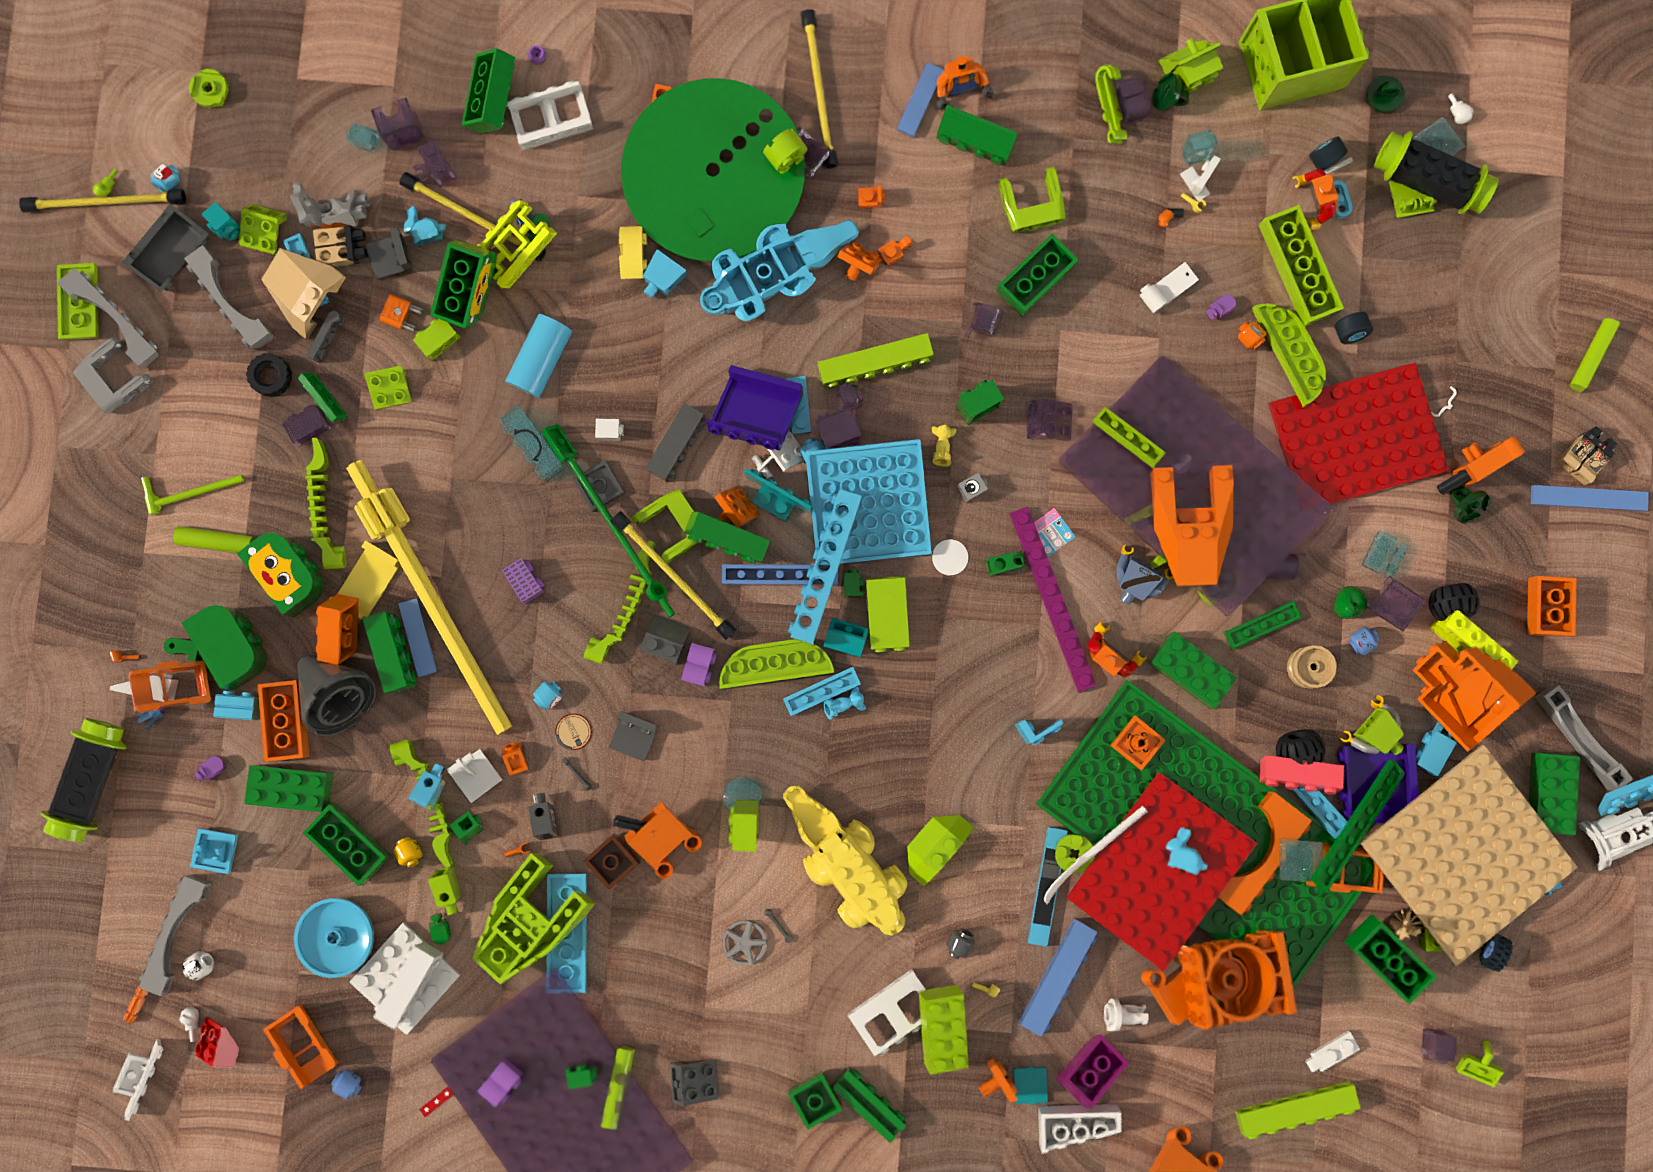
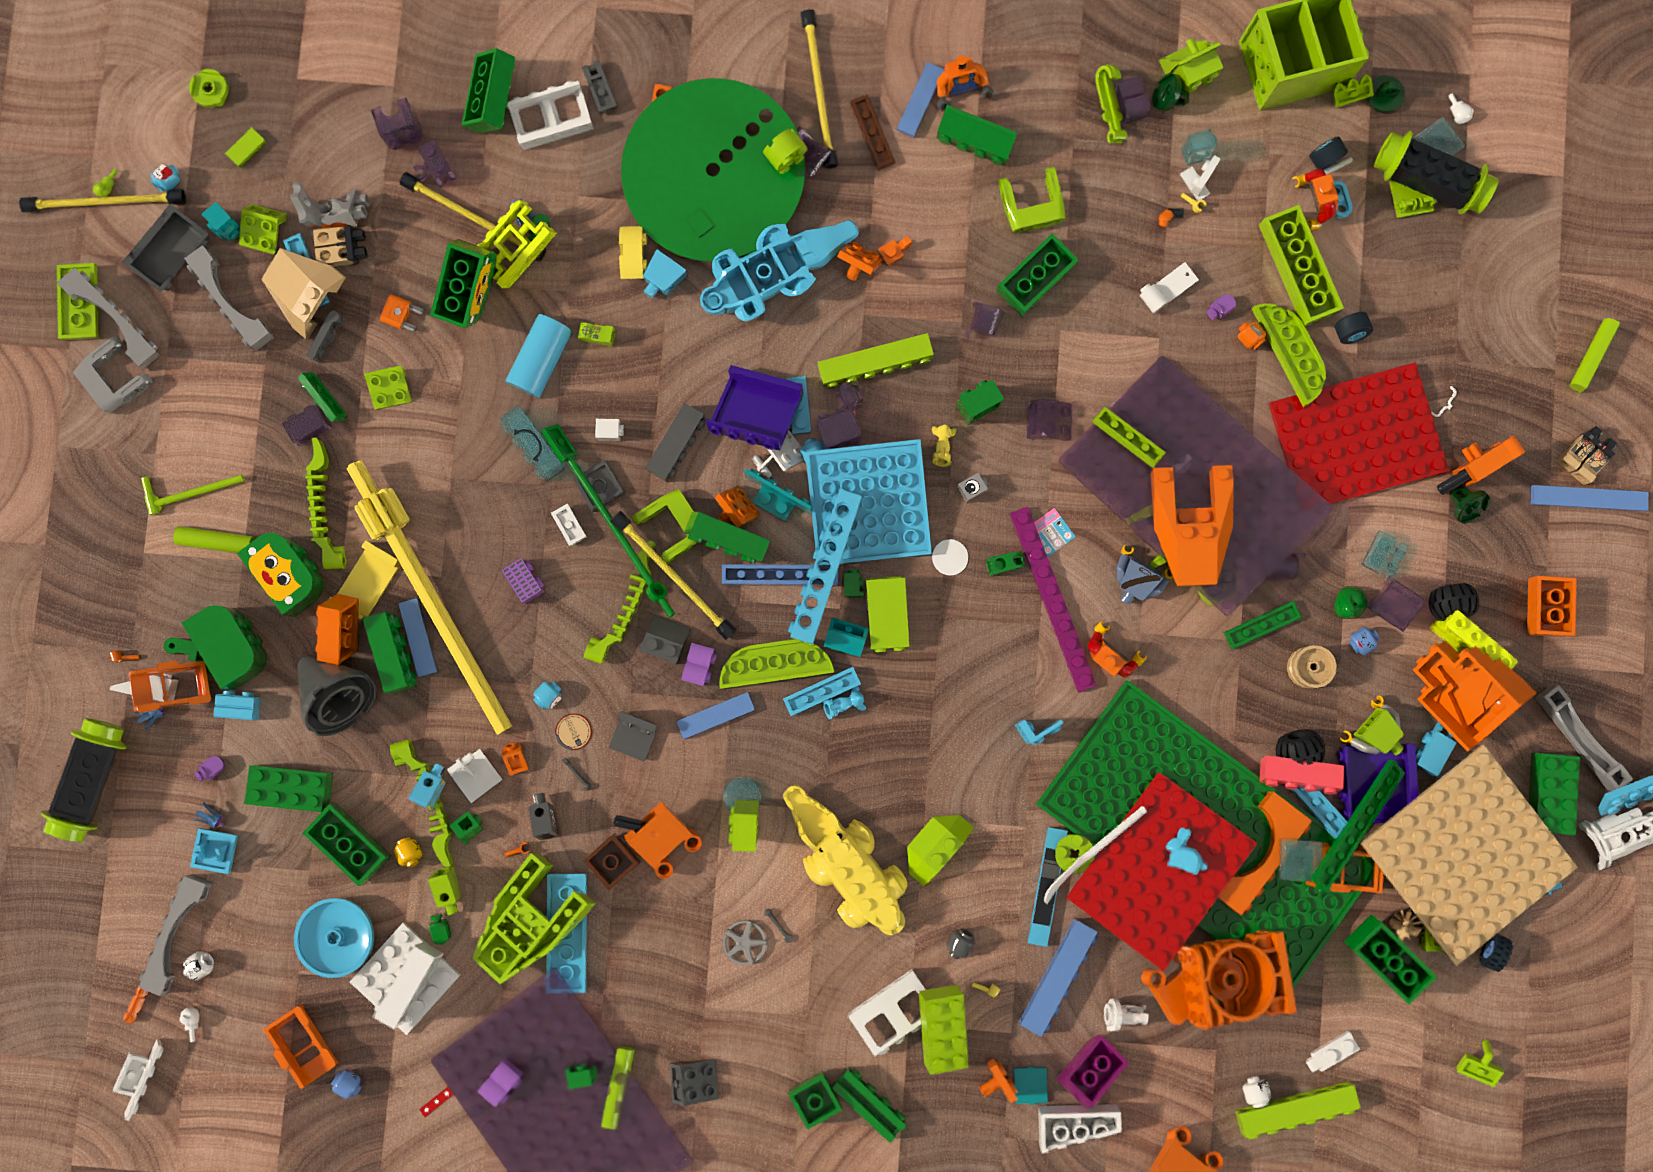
red slope [195,1017,239,1068] -> none
black tyre [246,353,292,397] -> none
orange brick [258,680,310,762] -> none
clear light blue brick [347,123,379,153] -> none
dark grey bracket [366,228,413,280] -> none
medium azure animal [404,206,446,247] -> none
lime brick [413,318,461,361] -> none
medium lavender plate [528,45,546,64] -> none
orange bracket [858,184,885,208] -> none
orange plate [1110,715,1166,770] -> none
green brick [1148,631,1238,709] -> none
clear purple piece [1421,1029,1457,1064] -> none
none -> flat silver piece [193,802,224,829]
none -> lime tile [225,127,266,168]
none -> white plate [551,504,587,547]
none -> lime leg [578,323,616,347]
none -> dark grey plate [582,60,617,114]
none -> medium blue tile [676,692,755,739]
none -> reddish brown tile [850,94,895,170]
none -> white head [1243,1076,1272,1108]
none -> lime plate [1332,74,1374,108]

